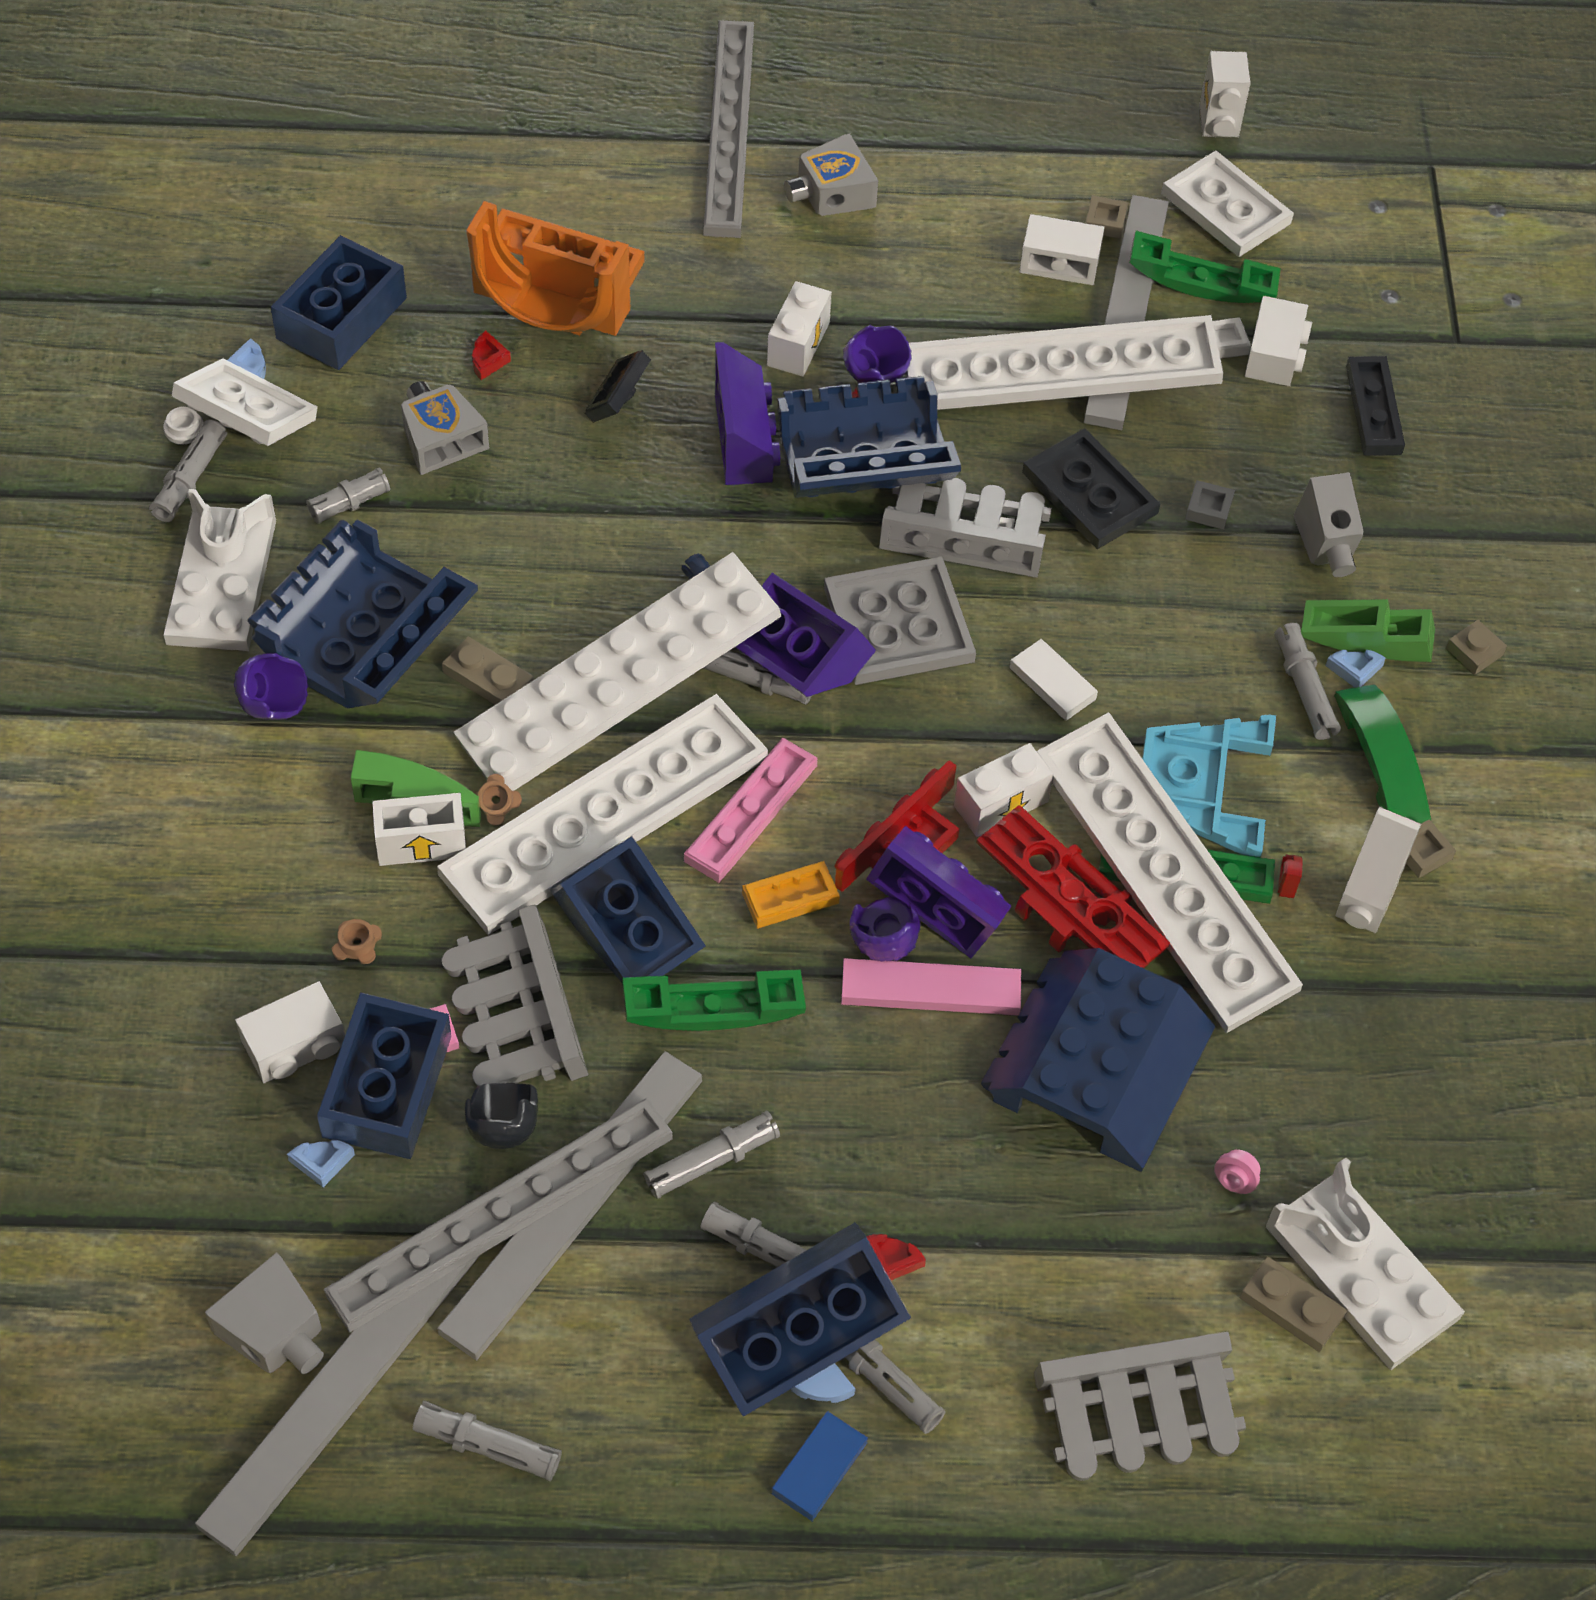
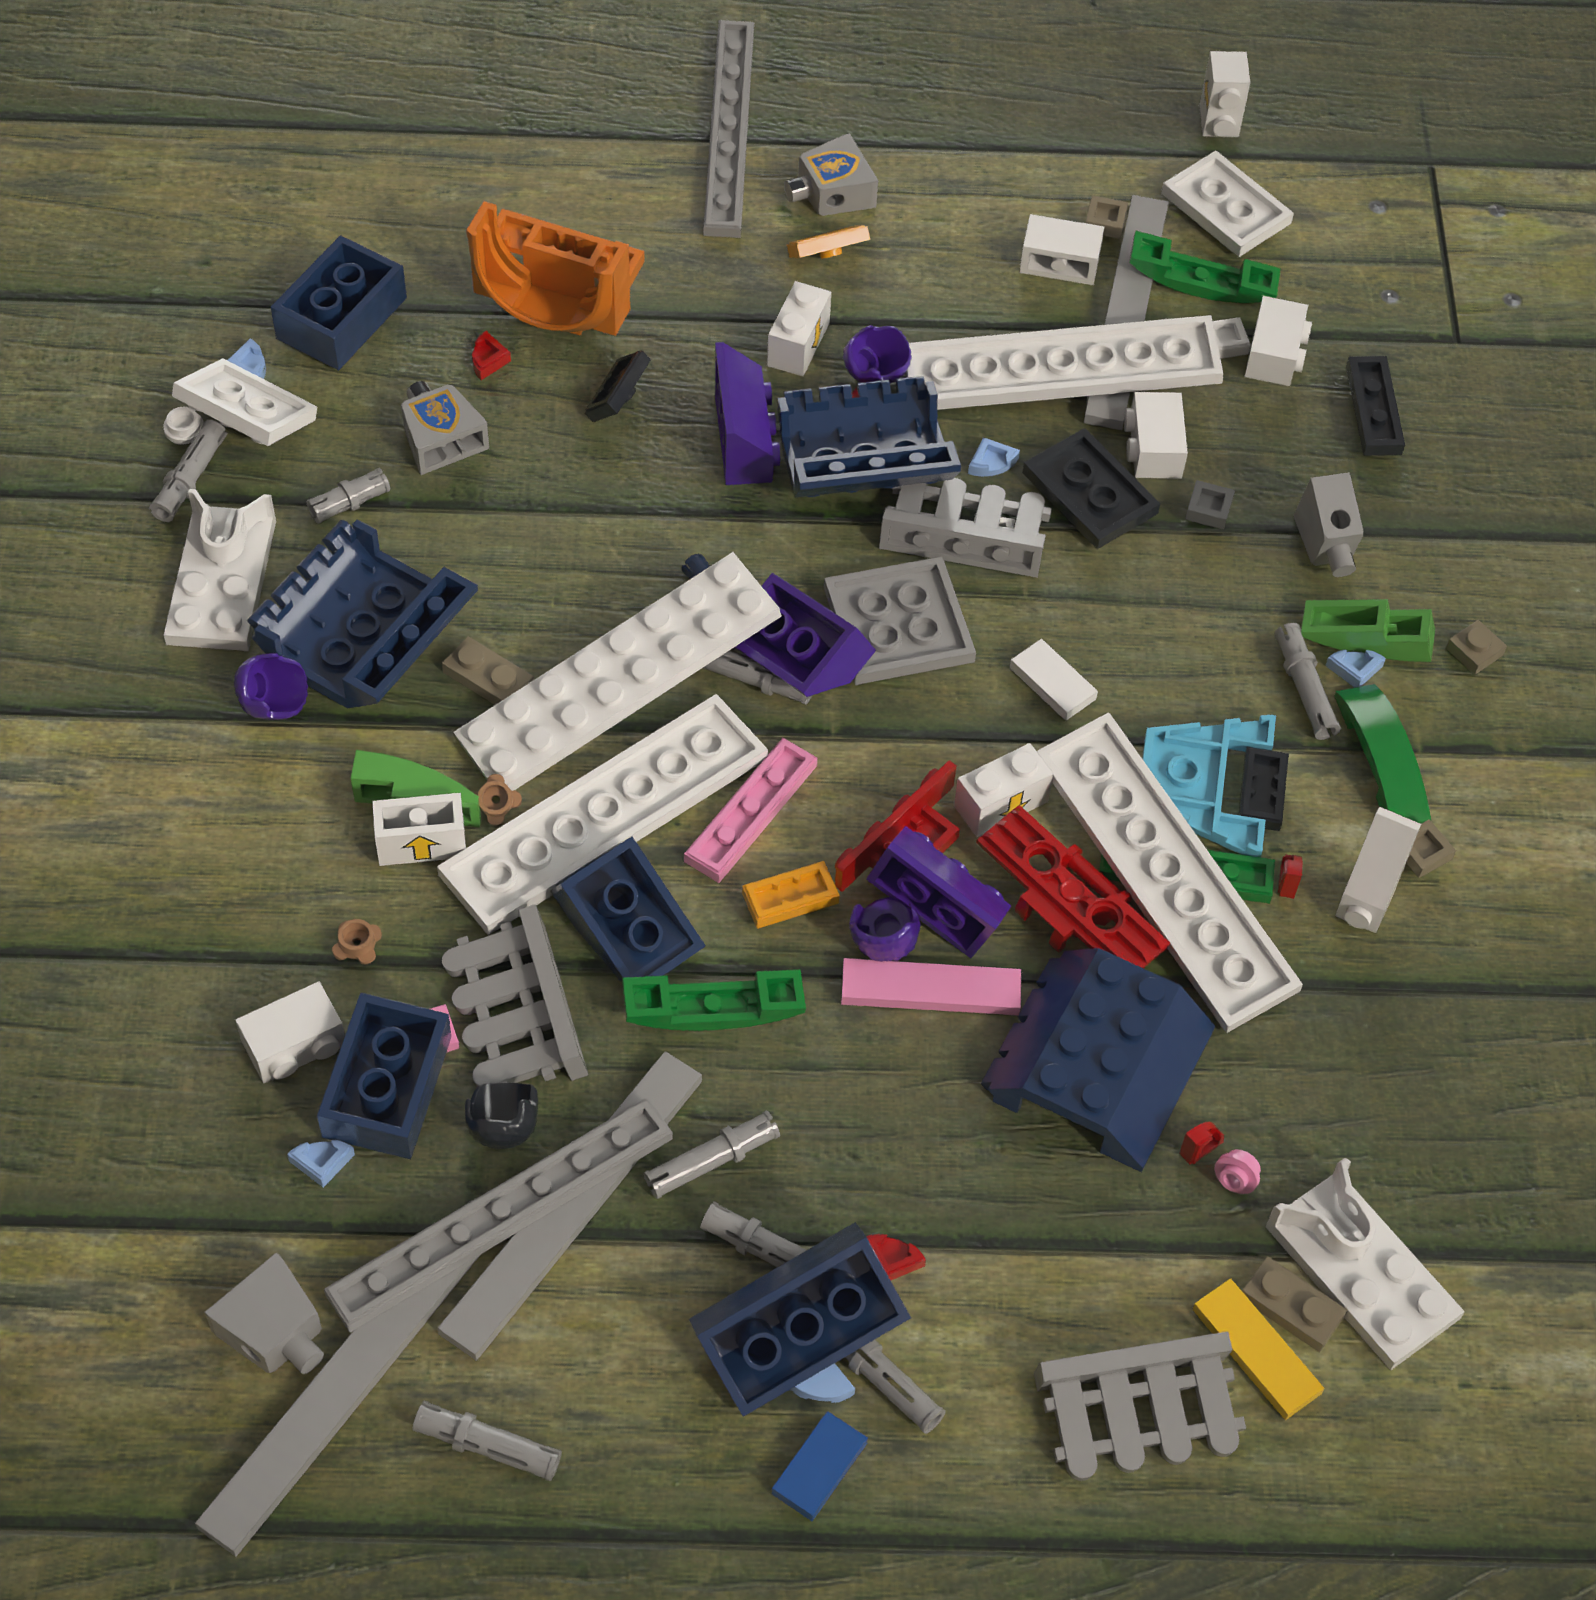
none -> plate [787,225,870,259]
none -> light blue tile [968,437,1020,477]
none -> white brick [1124,392,1188,479]
none -> red tile [1179,1121,1224,1165]
none -> yellow tile [1192,1278,1324,1421]
none -> black plate [1238,747,1289,831]

